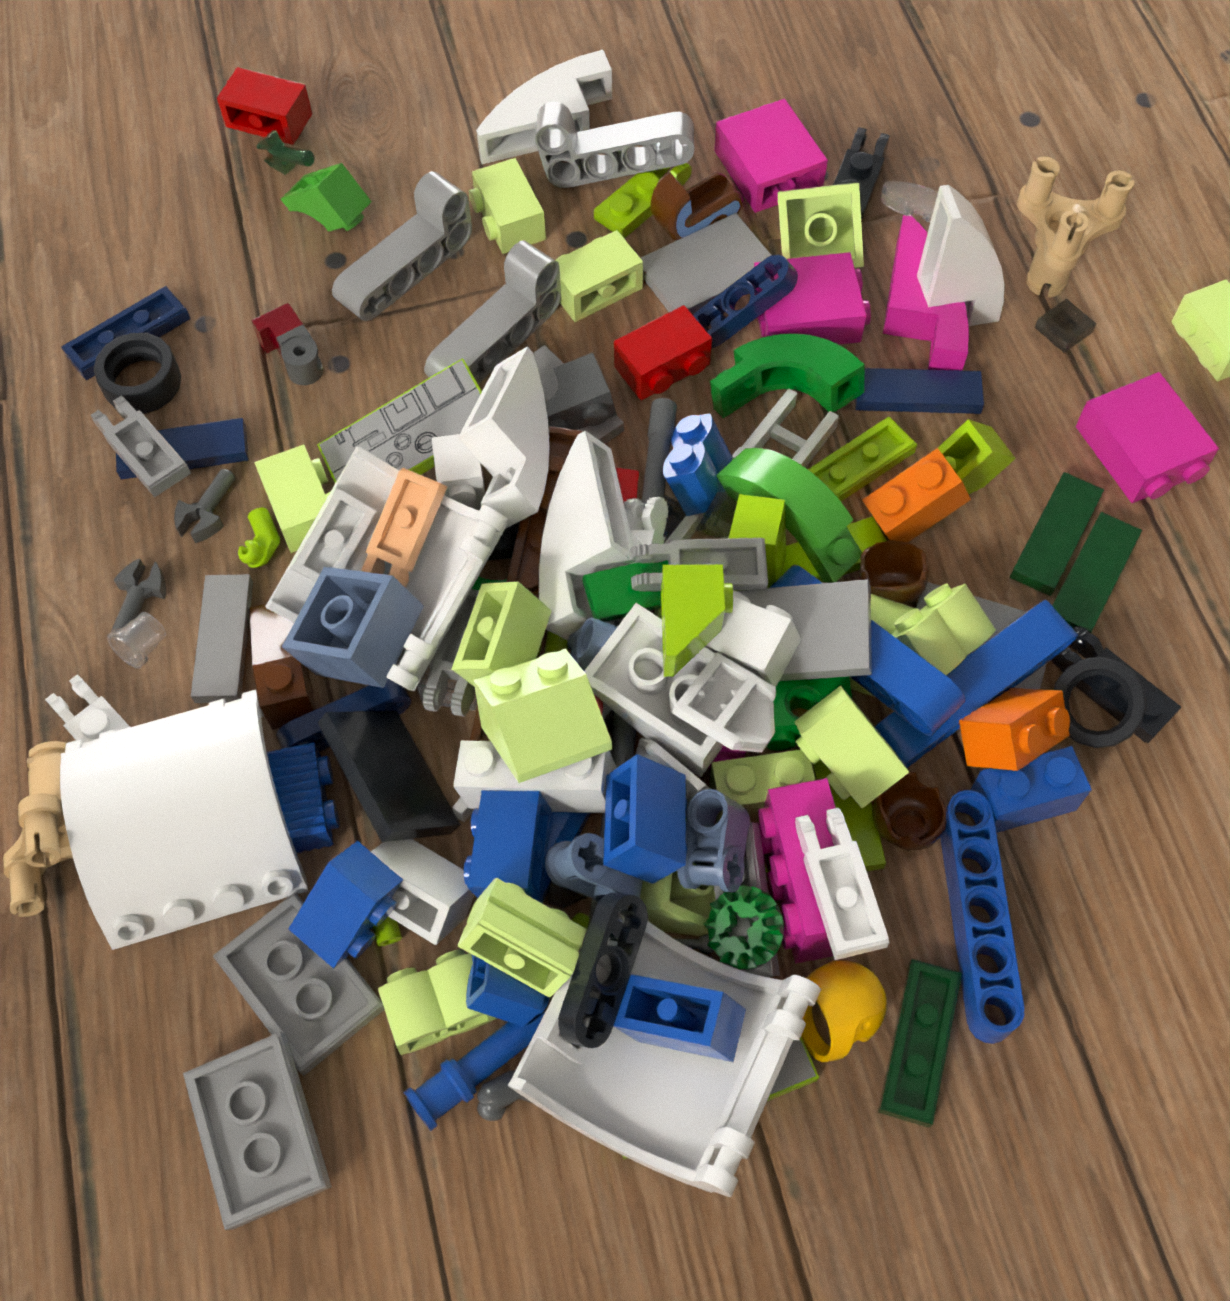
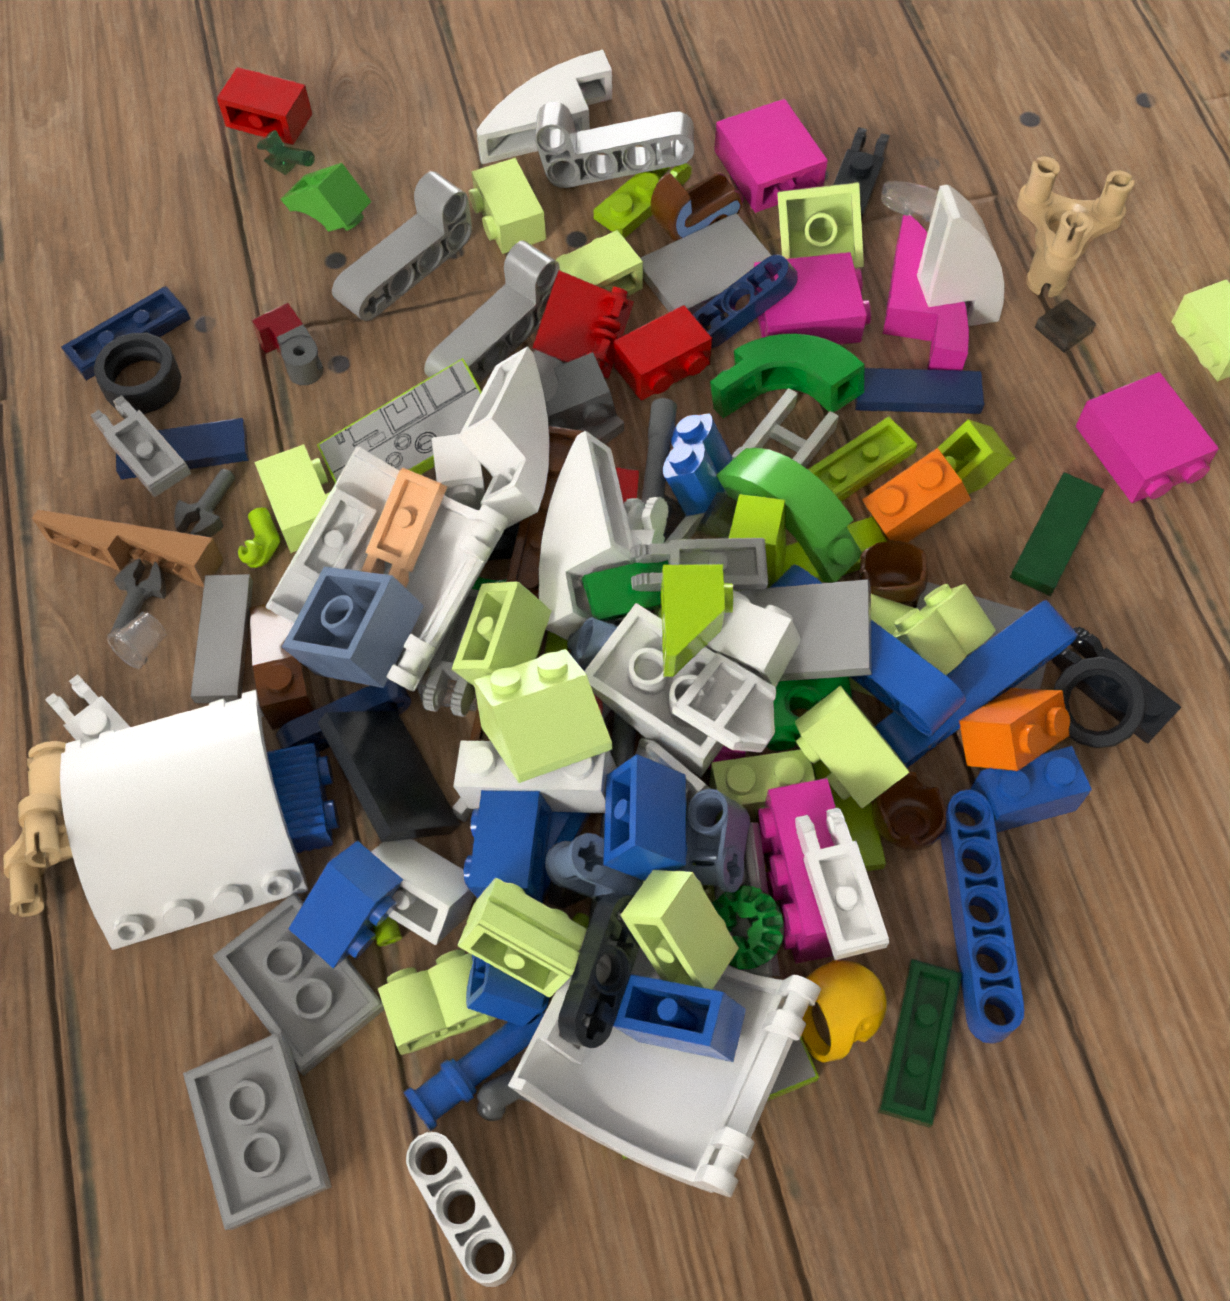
dark green tile [1052,512,1142,634] -> none
none -> medium nougat slope [32,510,224,588]
none -> white beam [406,1132,516,1287]
none -> red hinge [532,270,634,379]
none -> yellowish green brick [620,870,739,990]

